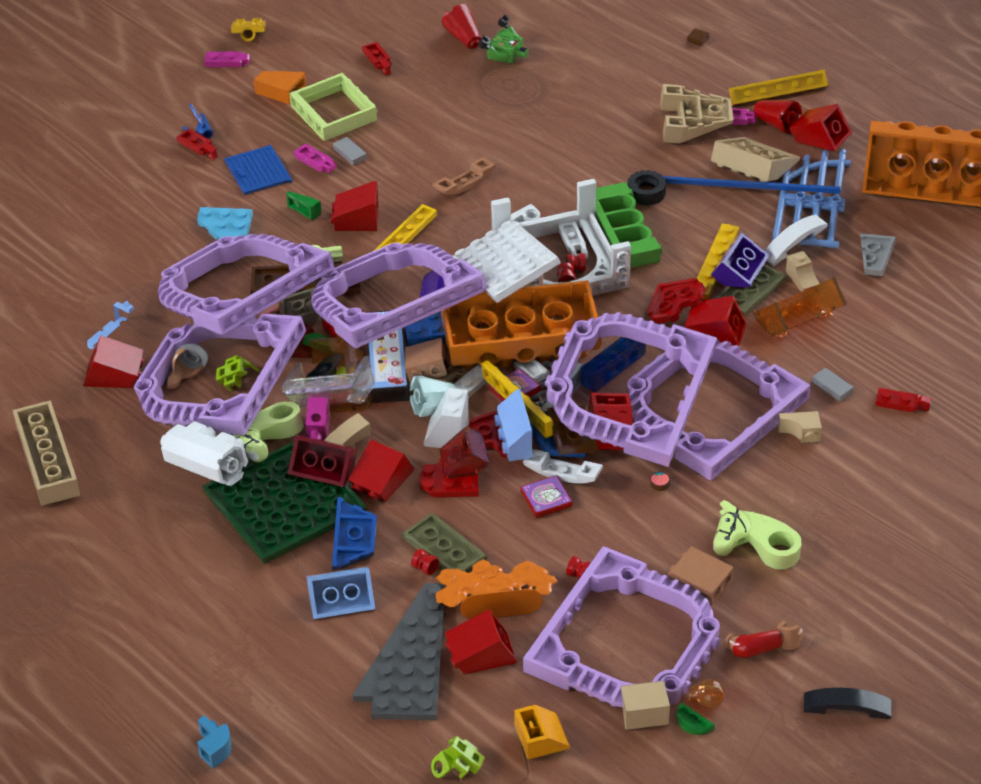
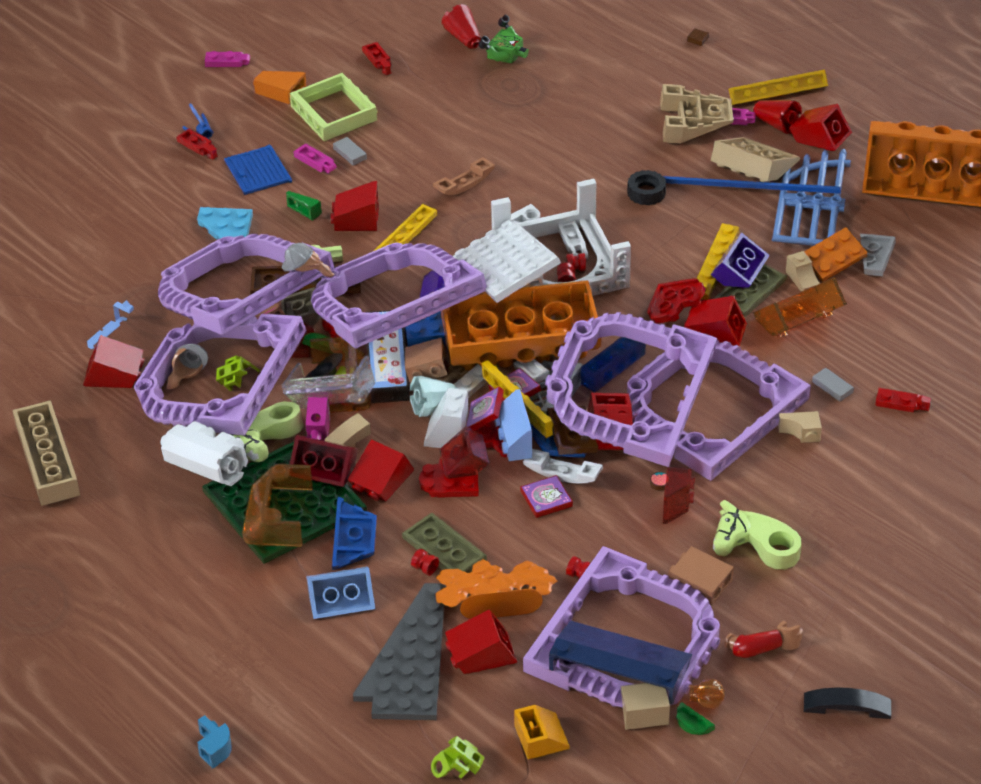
yellow plate [231,18,266,42] -> none
bright green fence [596,182,663,268] -> none
white slope [765,215,828,267] -> none
none -> clear orange windscreen [242,464,313,547]
none -> light grey piece [282,243,334,278]
none -> tile [465,386,504,433]
none -> dark blue slope [549,621,692,705]
none -> clear red slope [663,467,695,524]
none -> orange plate [804,227,868,282]

